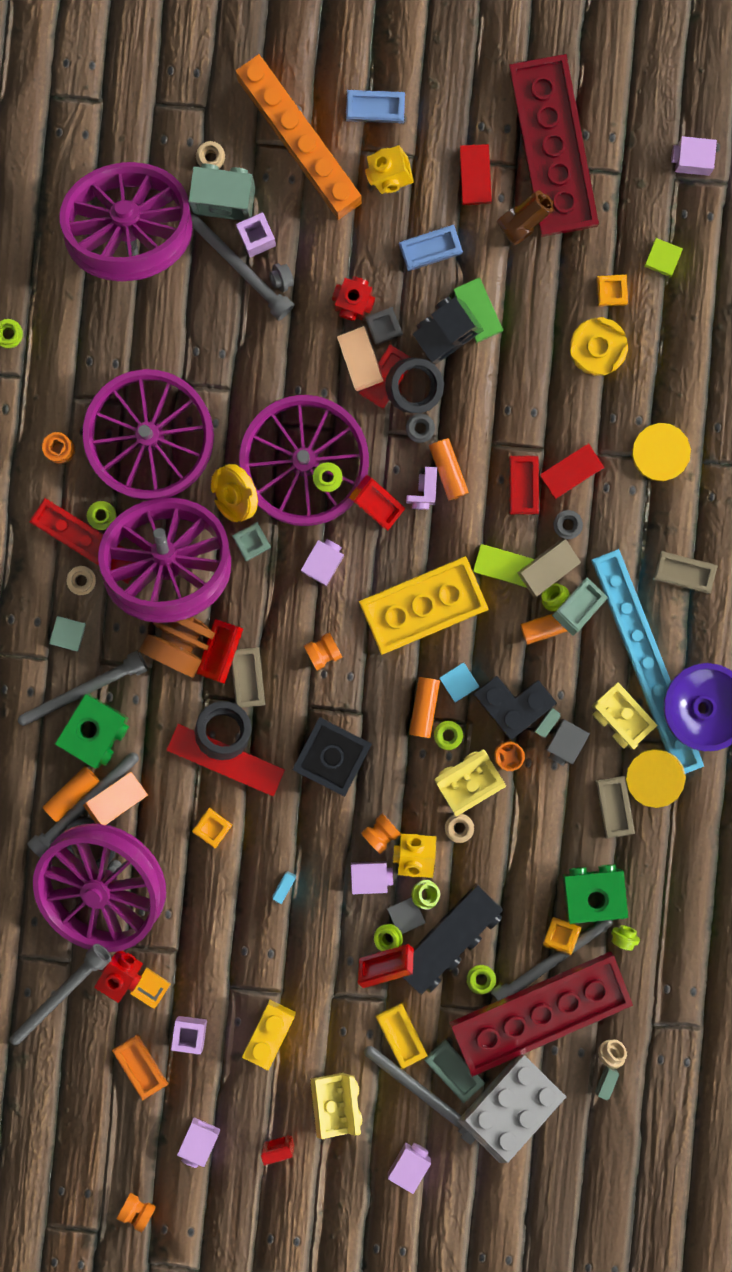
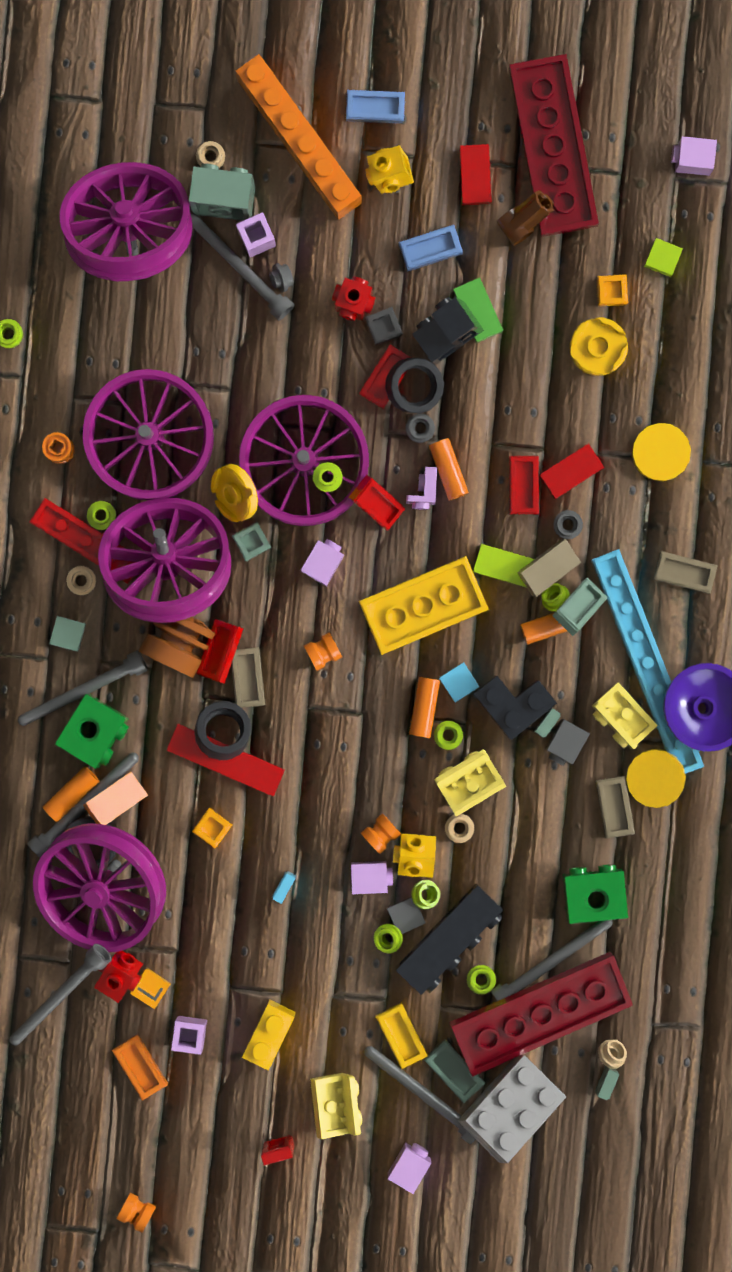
lavender brick [177,1117,220,1168] -> none
black brick [292,717,372,797] -> none
light nougat tile [337,326,384,391] -> none
red tile [358,944,414,988] -> none
orange wheel [494,741,525,771] -> none
light orange tile [543,917,581,956] -> none
lime plate [611,925,640,951] -> none

